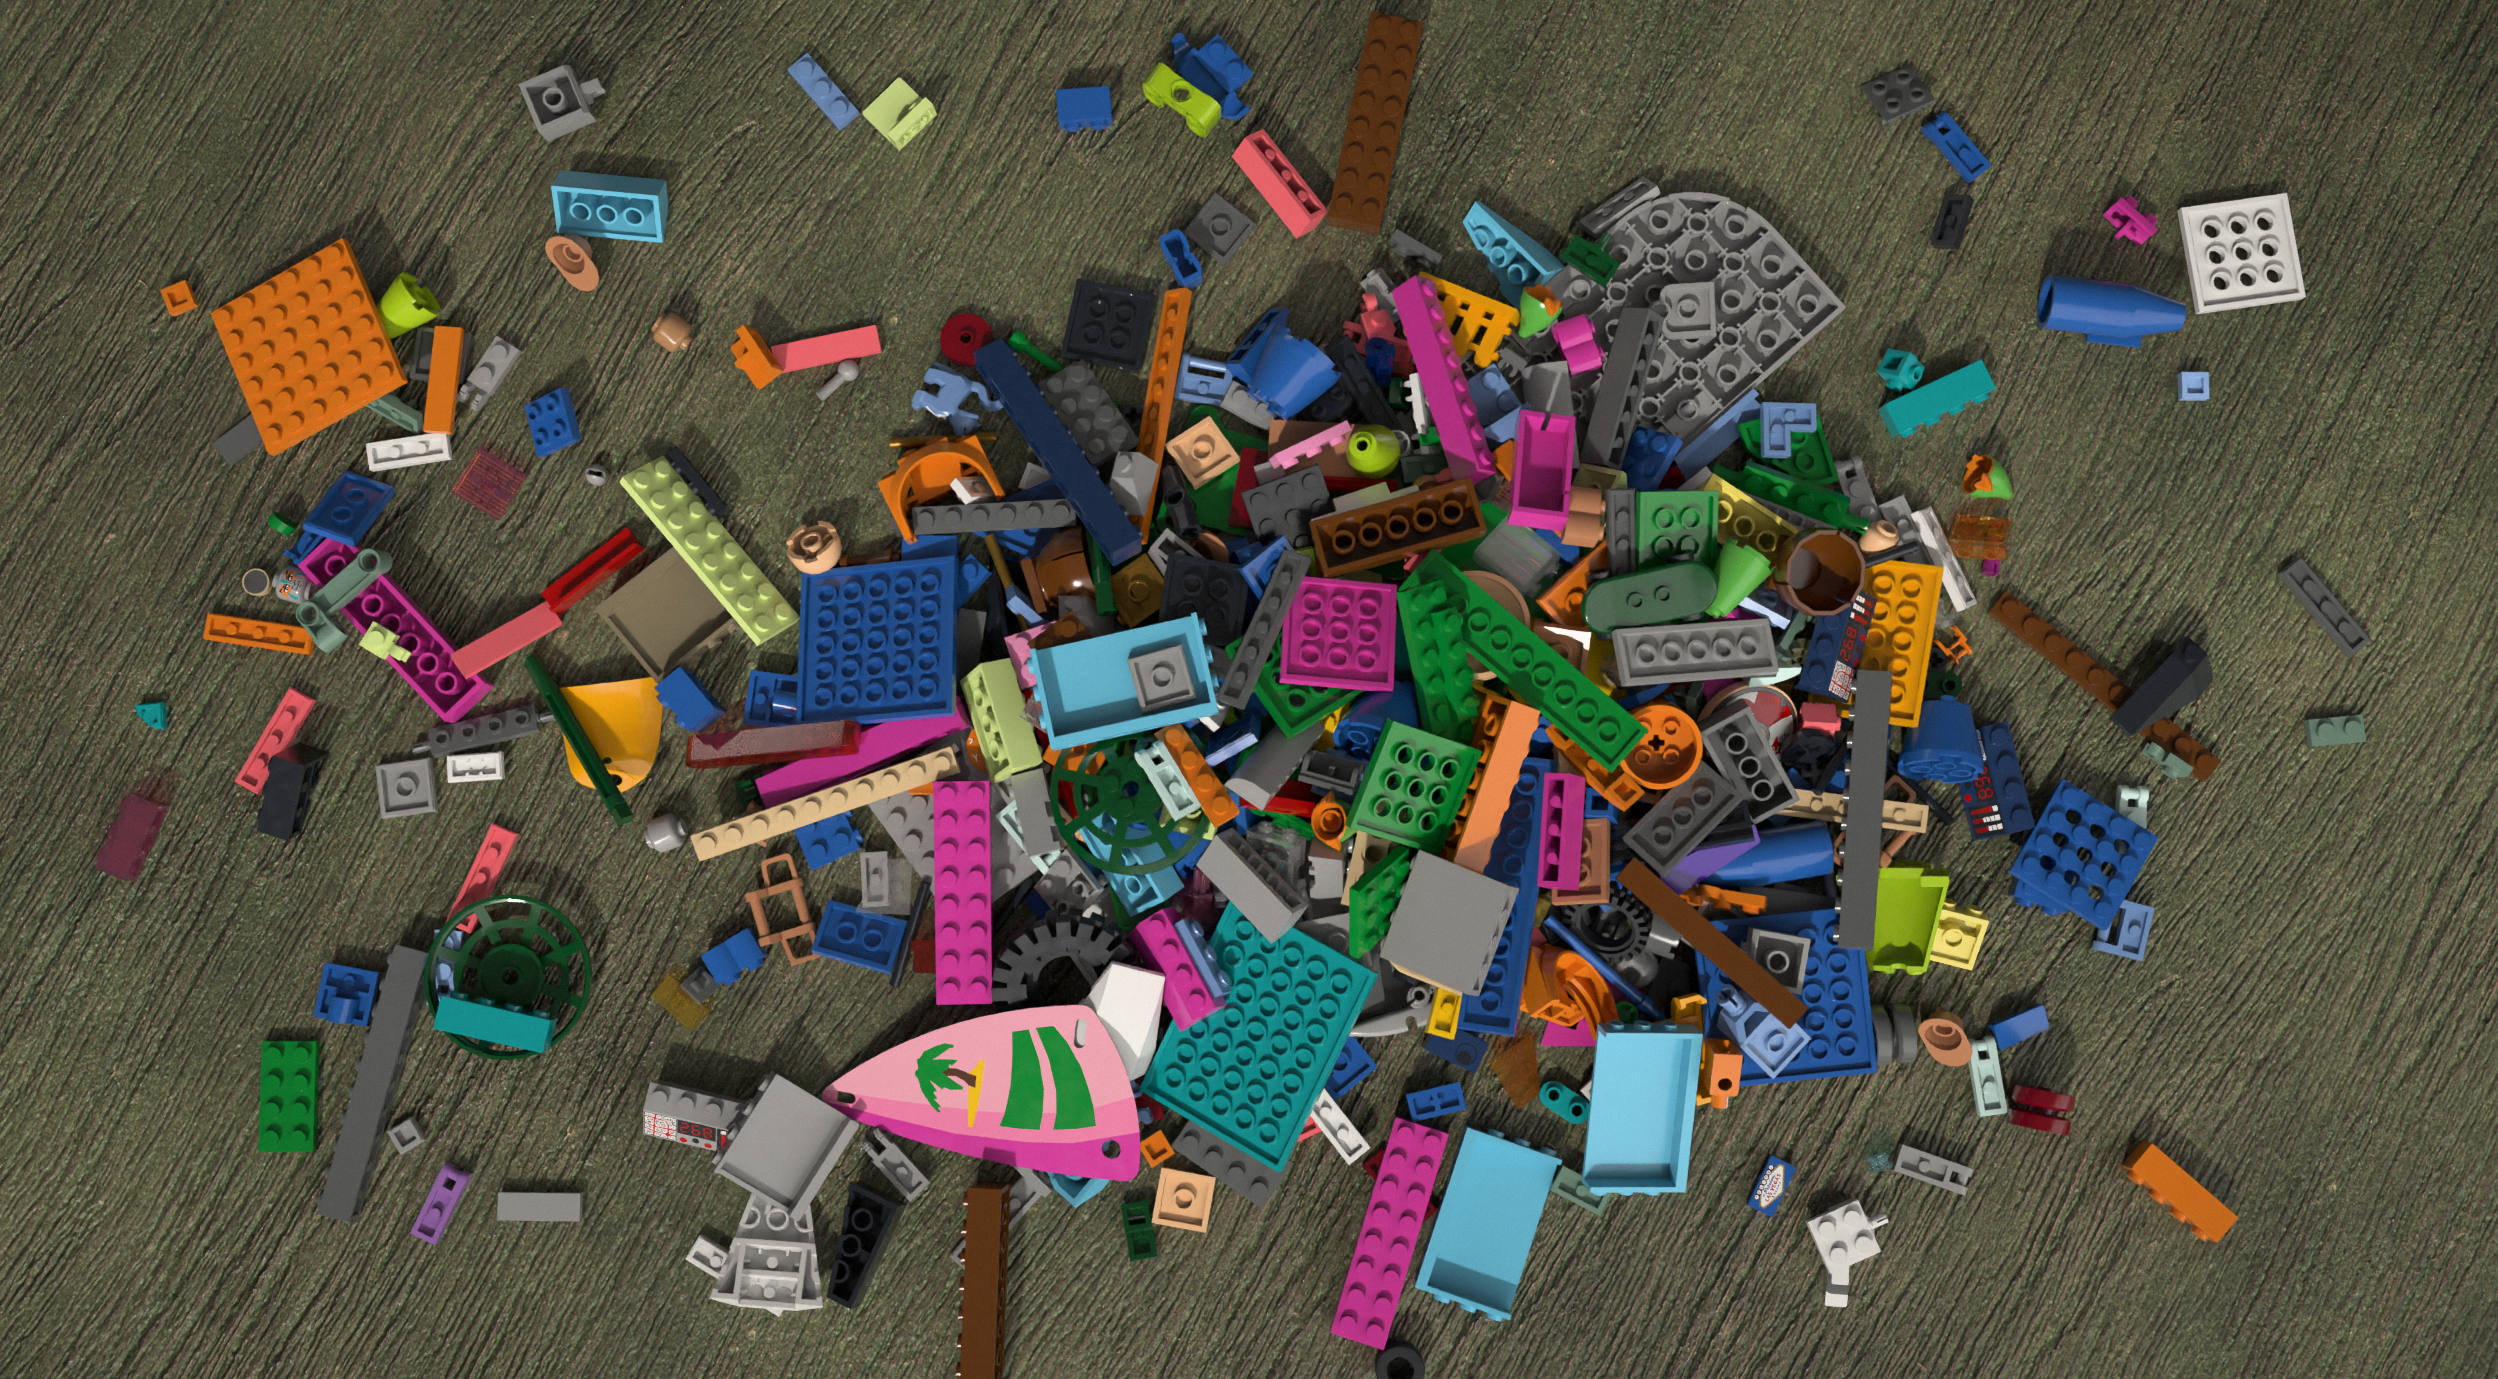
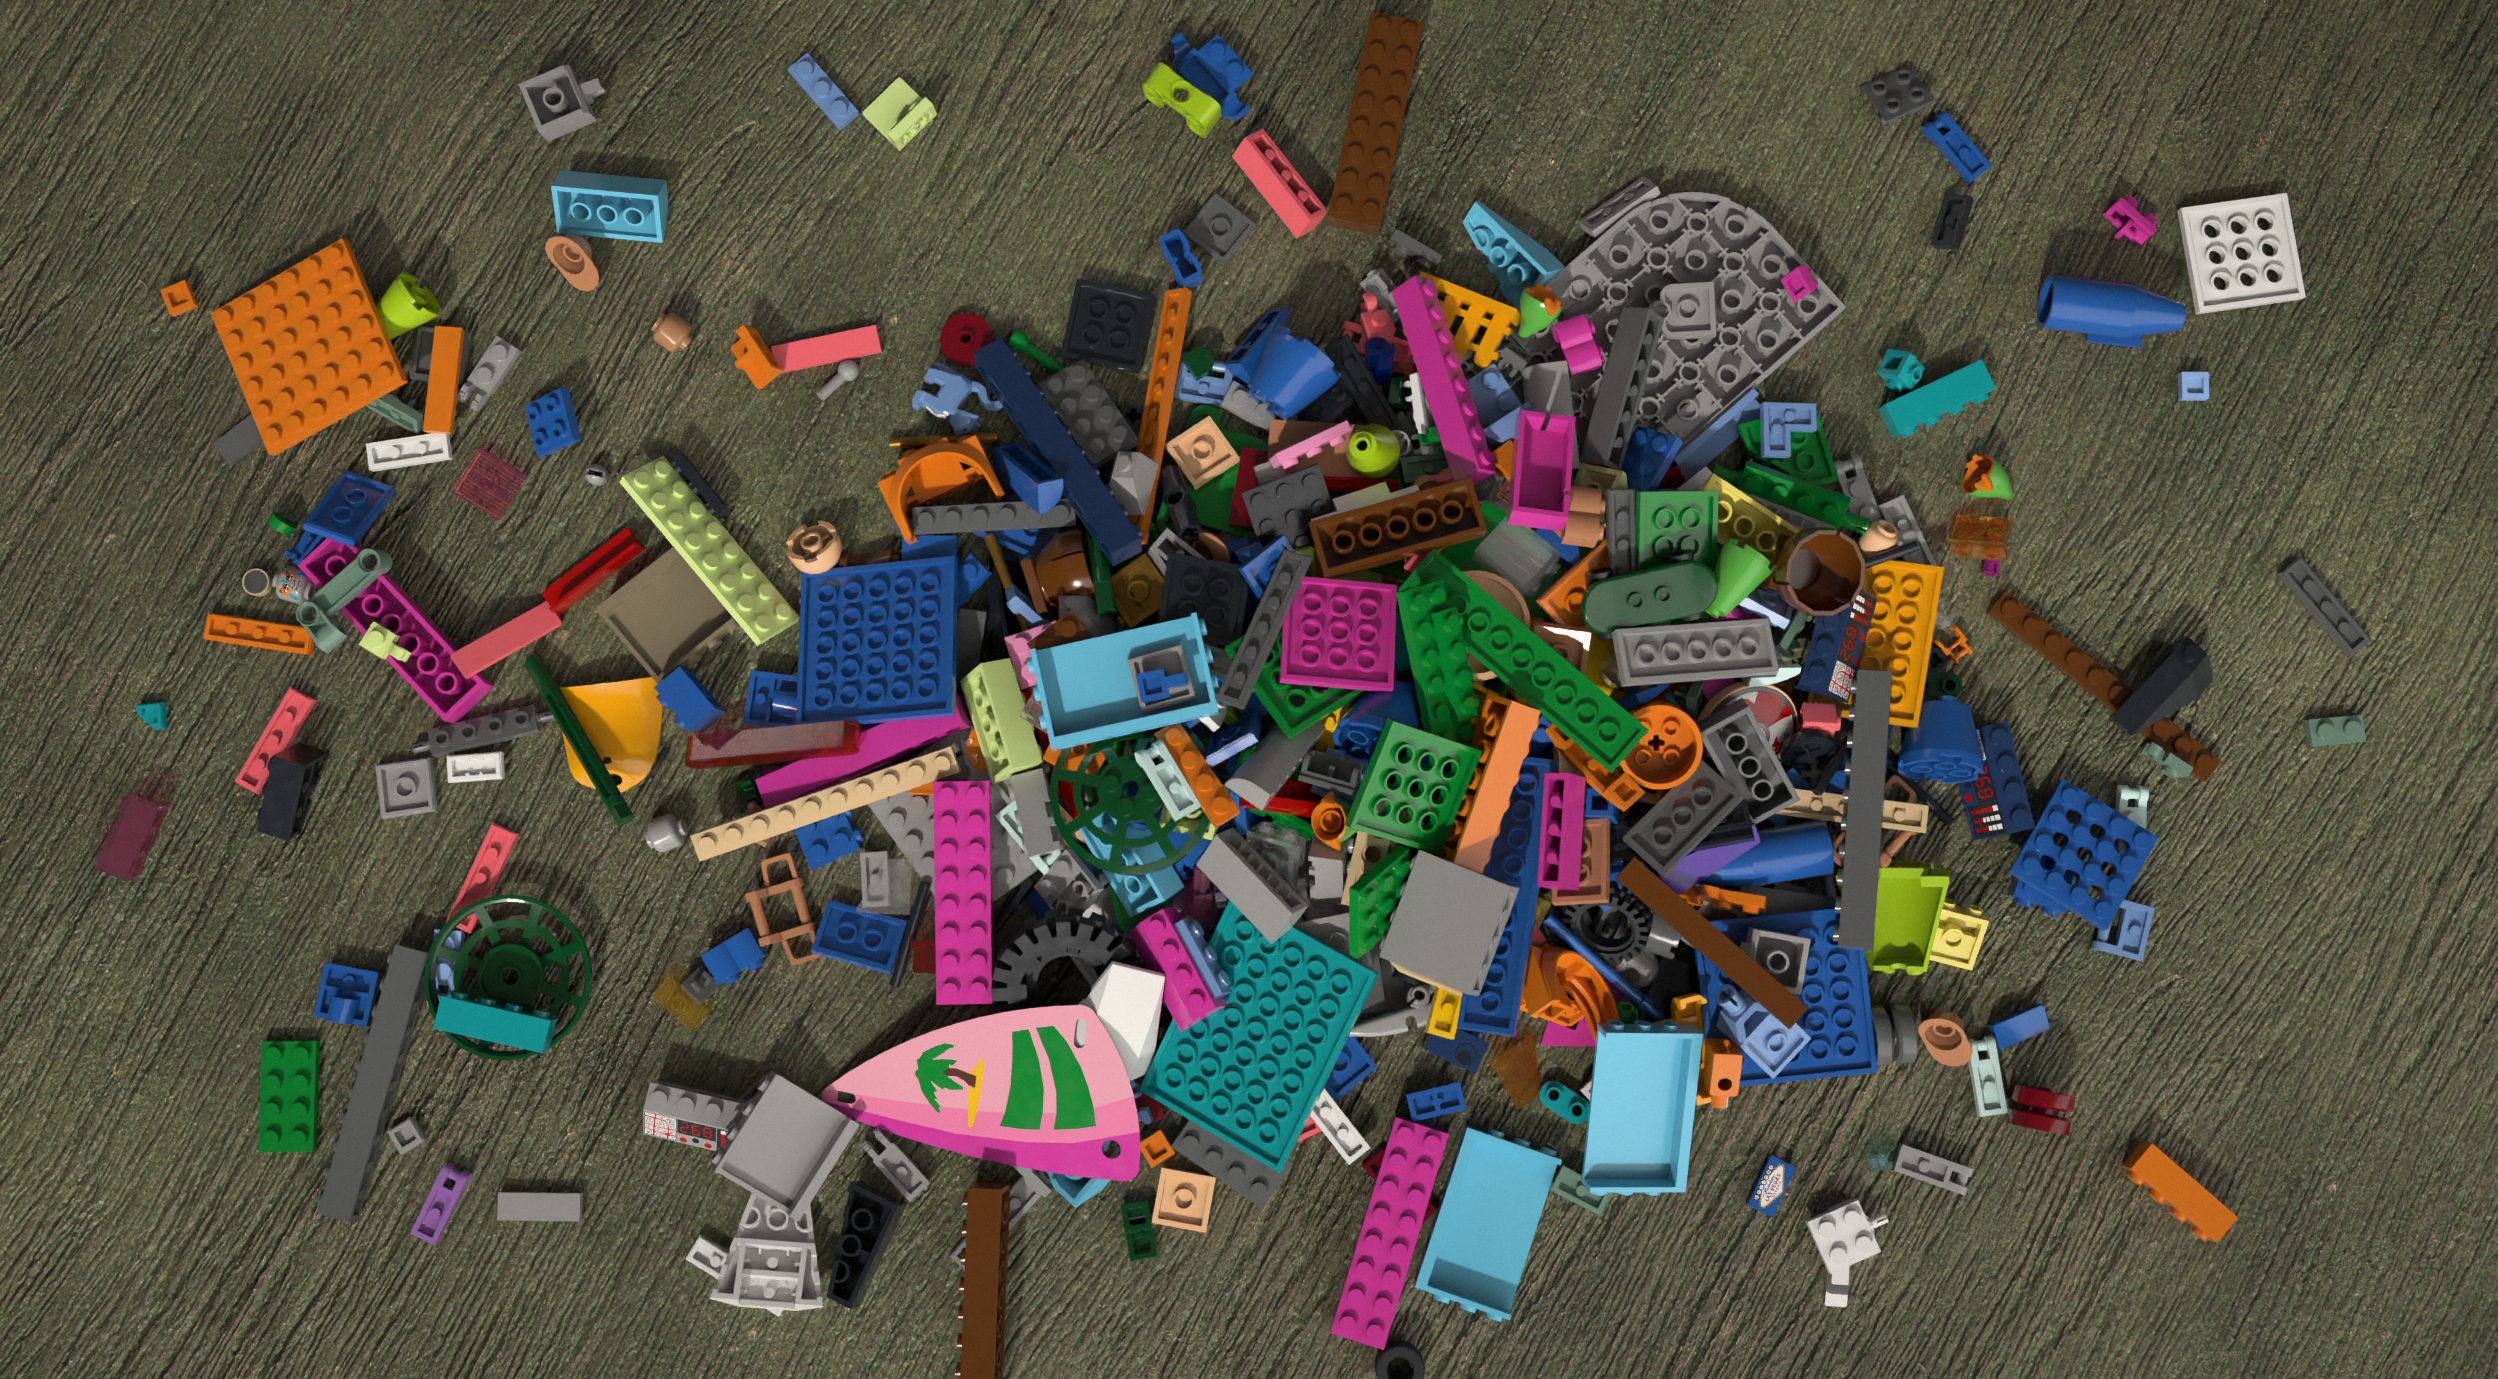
white plate [950,476,998,505] -> none
blue brick [1056,86,1113,132] -> none
dark green plate [1560,231,1621,288] -> none
white tile [1911,506,1977,612] -> none
none -> blue brick [994,443,1063,515]
none -> blue plate [1136,669,1189,703]
none -> dark green tile [1182,348,1214,381]
none -> dark pink tile [1781,264,1819,303]

